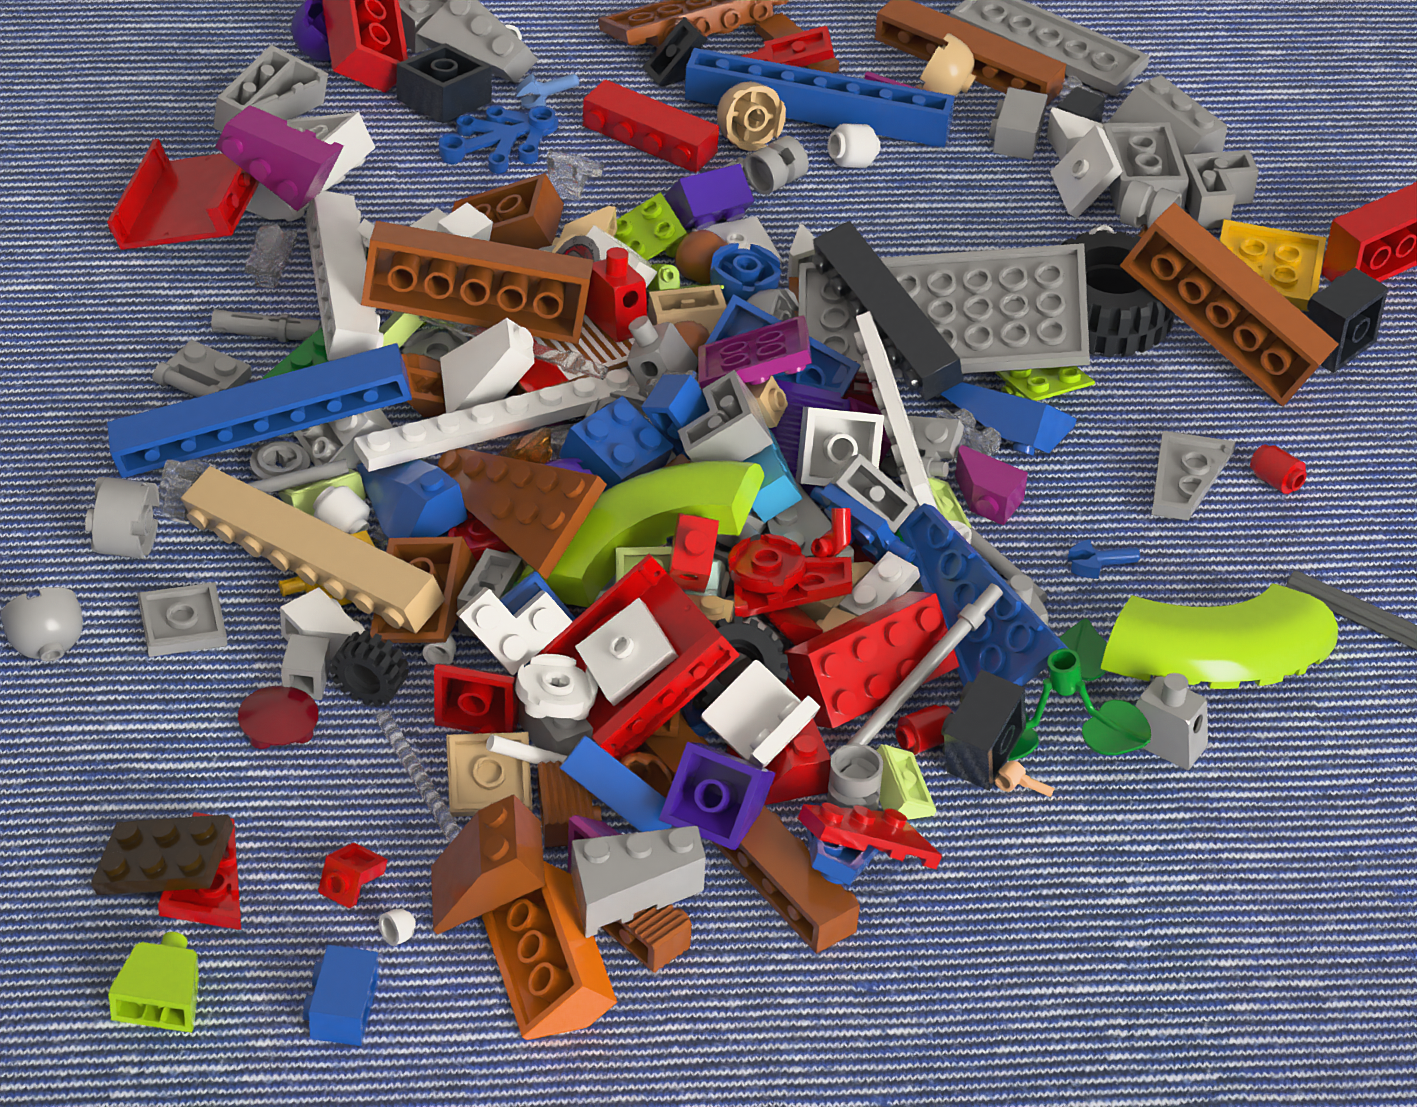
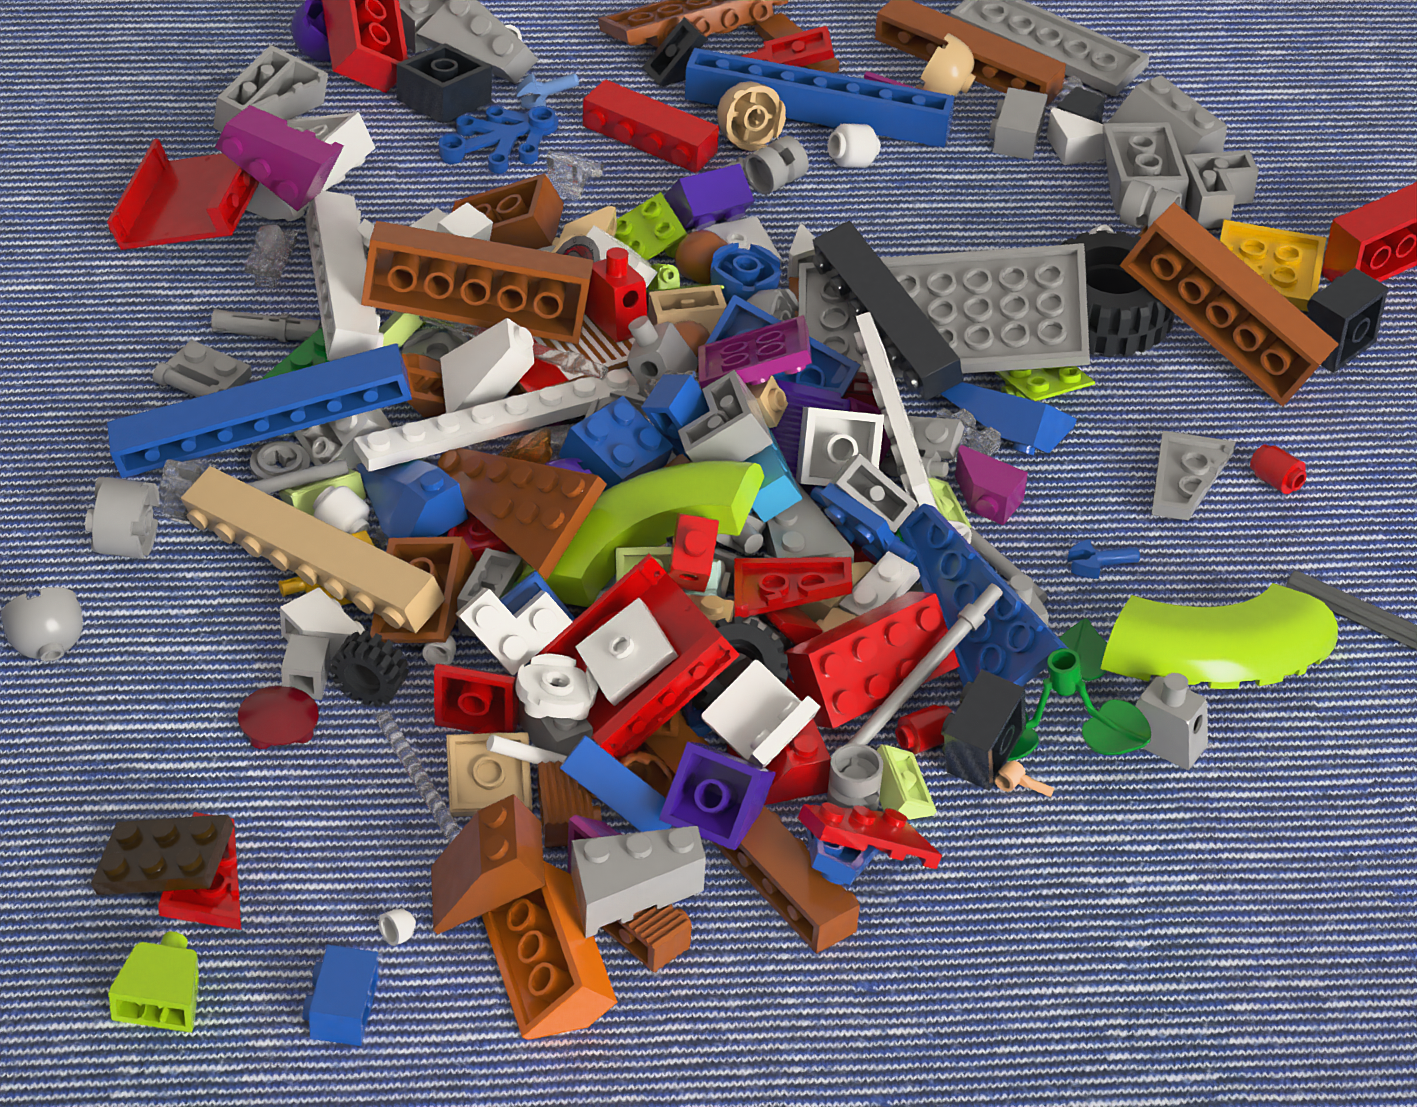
light grey tile [137,582,227,657] -> none
red bracket [318,842,388,908] -> none
red tile [728,534,806,593] -> none
red arm [811,508,851,557] -> none
white plate [1050,125,1122,218] -> none

